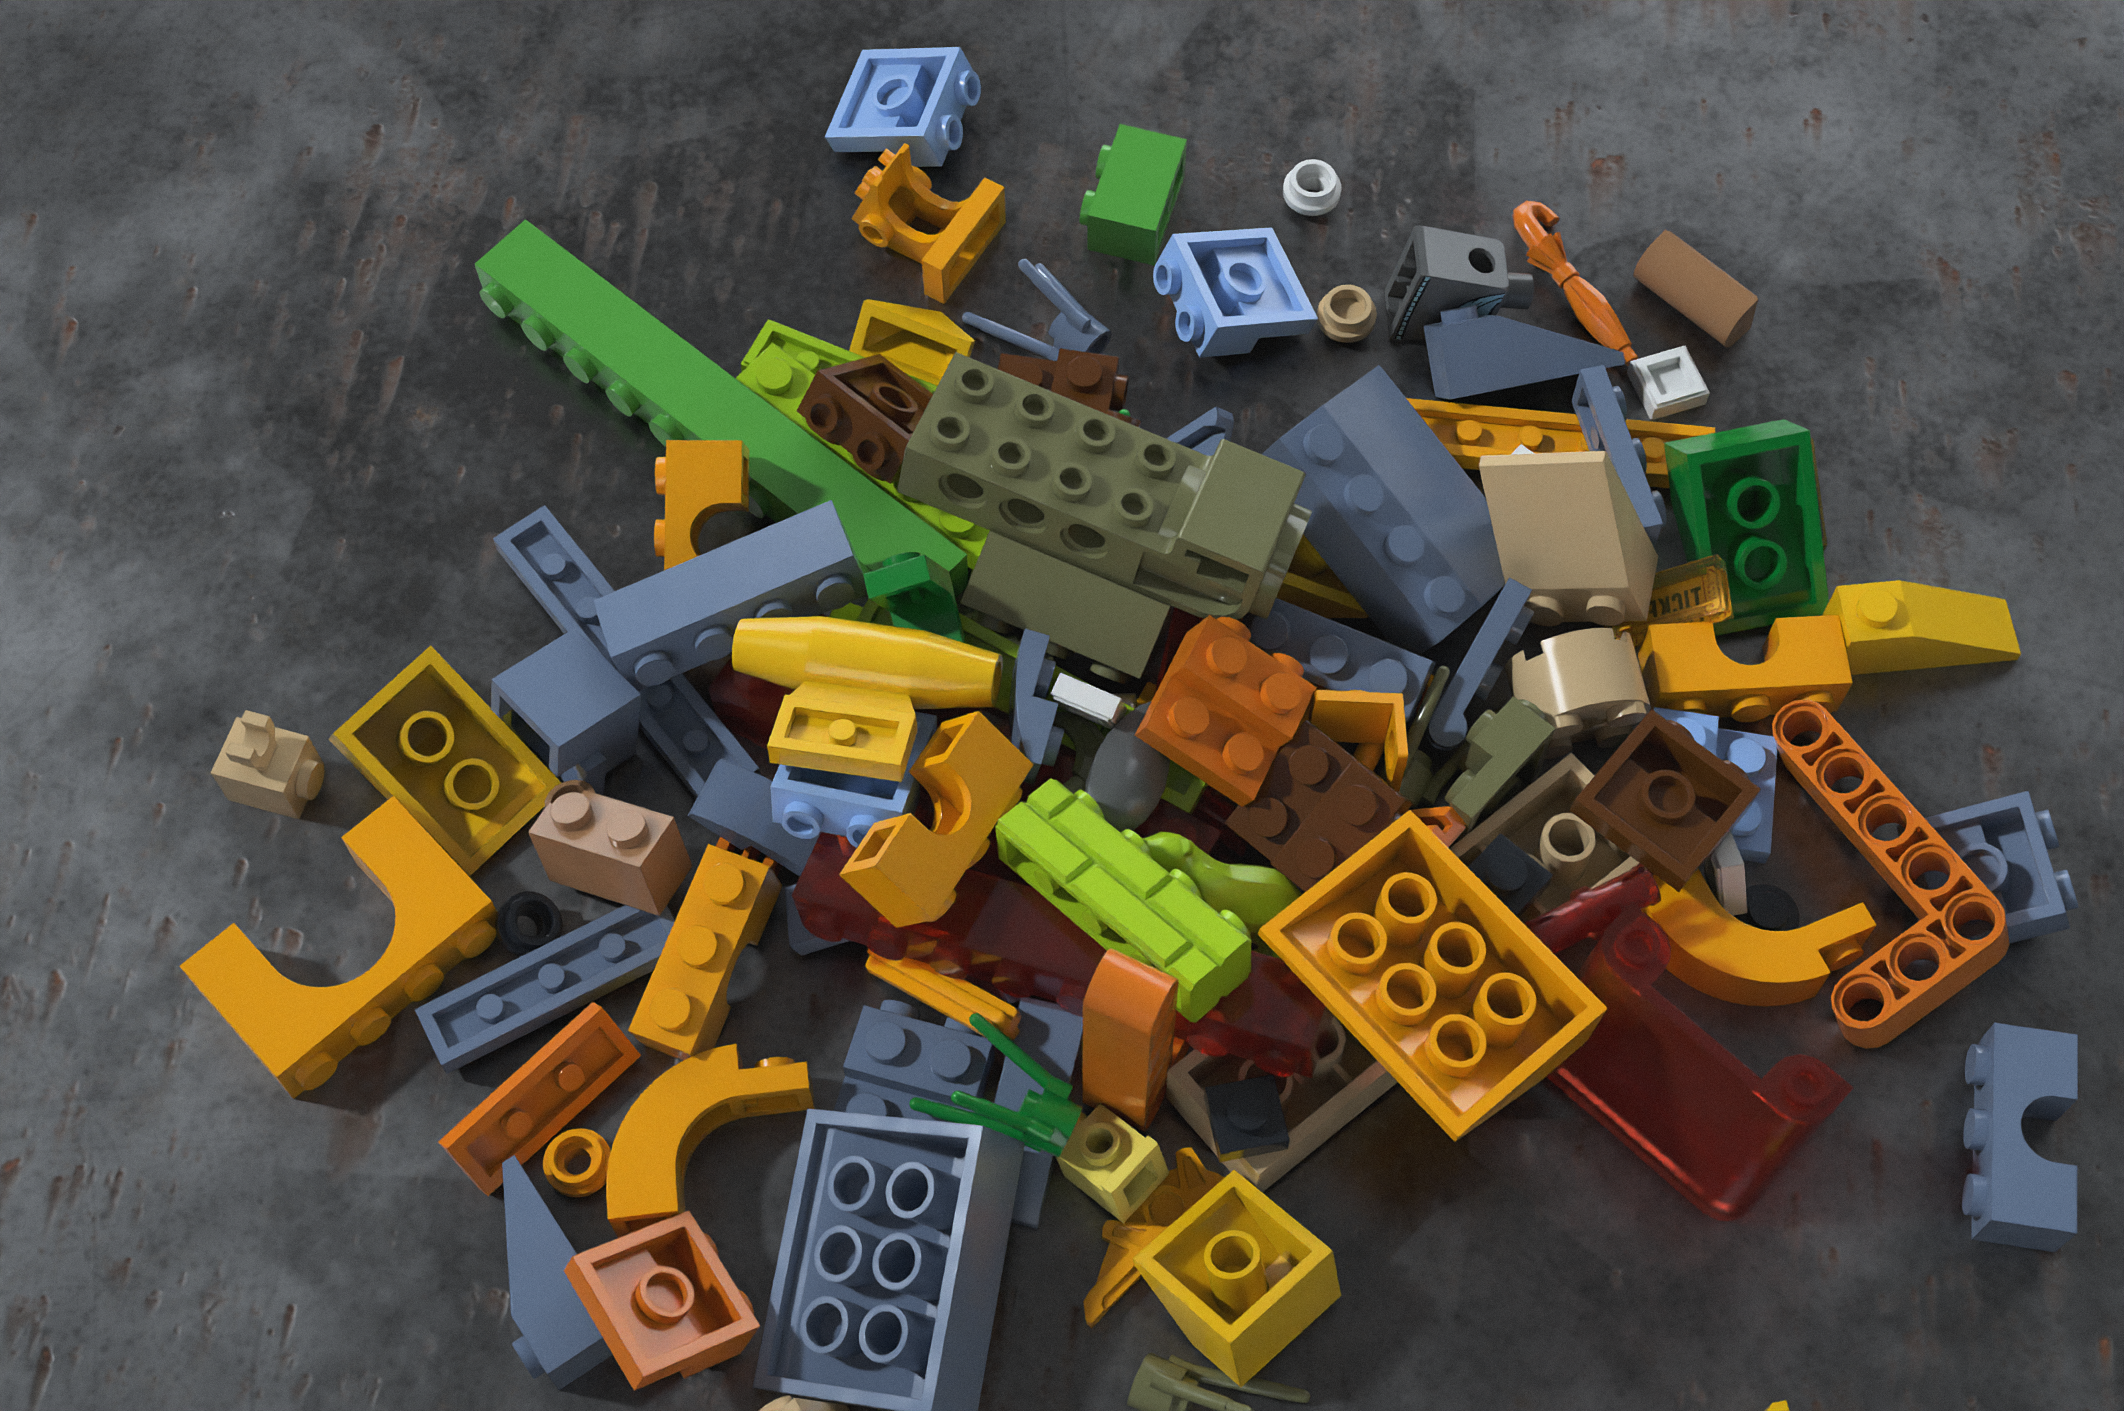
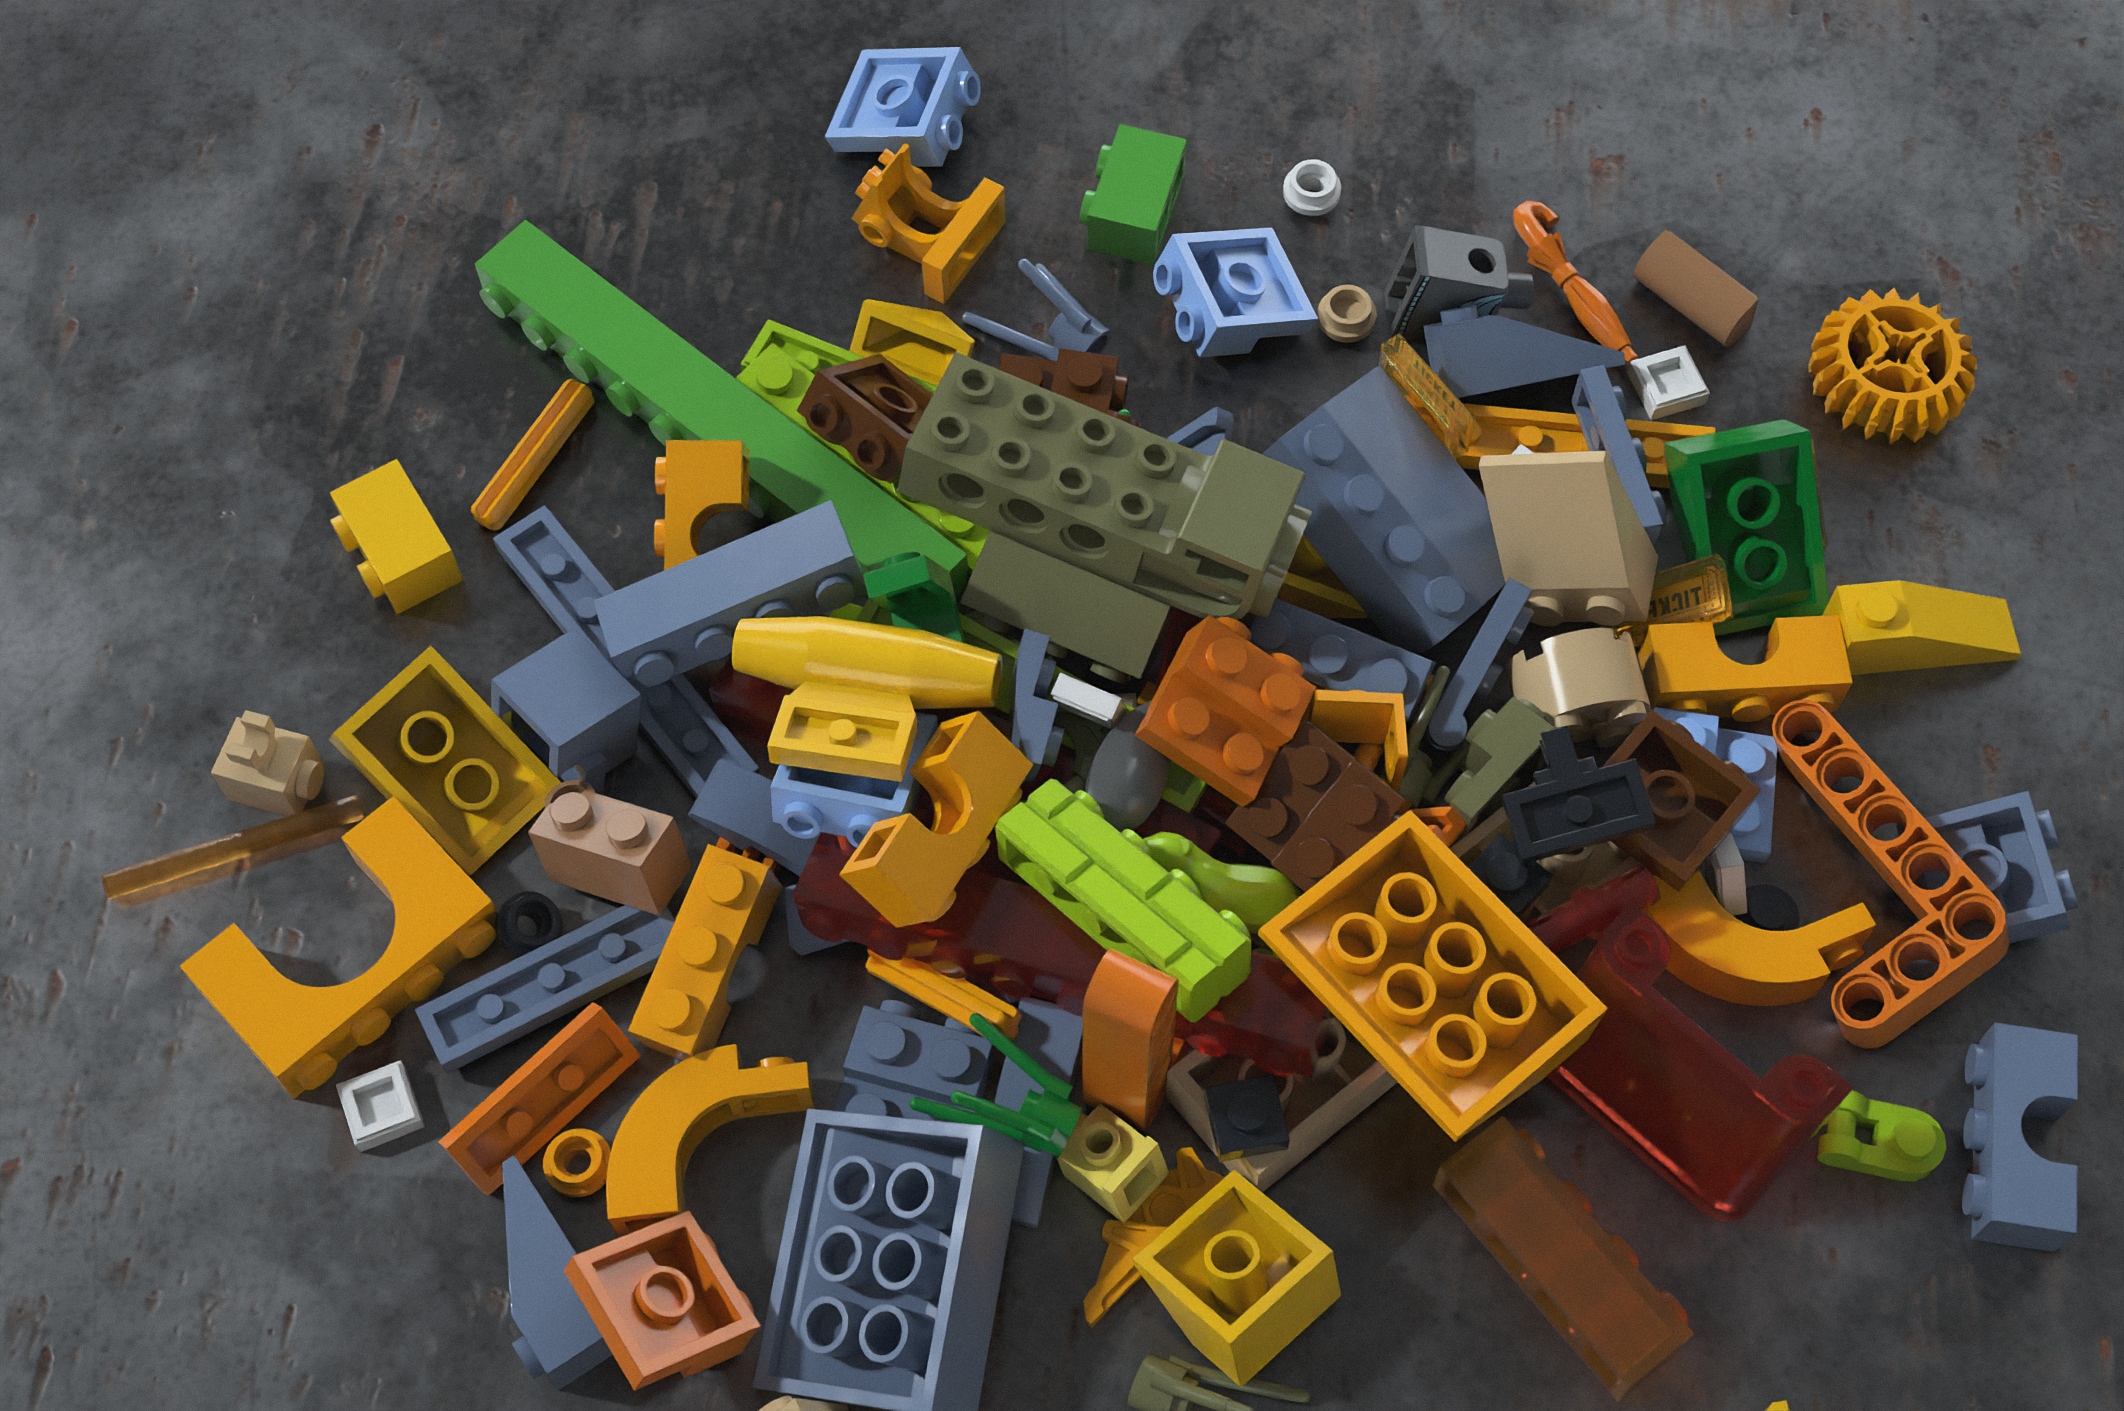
none -> clear orange bar [101,794,365,899]
none -> yellow brick [330,459,464,614]
none -> white tile [336,1060,425,1152]
none -> light orange axle [471,379,594,531]
none -> clear yellow tile [1378,333,1476,459]
none -> clear orange brick [1433,1116,1694,1403]
none -> black hinge [1502,725,1656,865]
none -> light orange gear [1808,288,1978,445]
none -> lime plate [1817,1089,1947,1182]

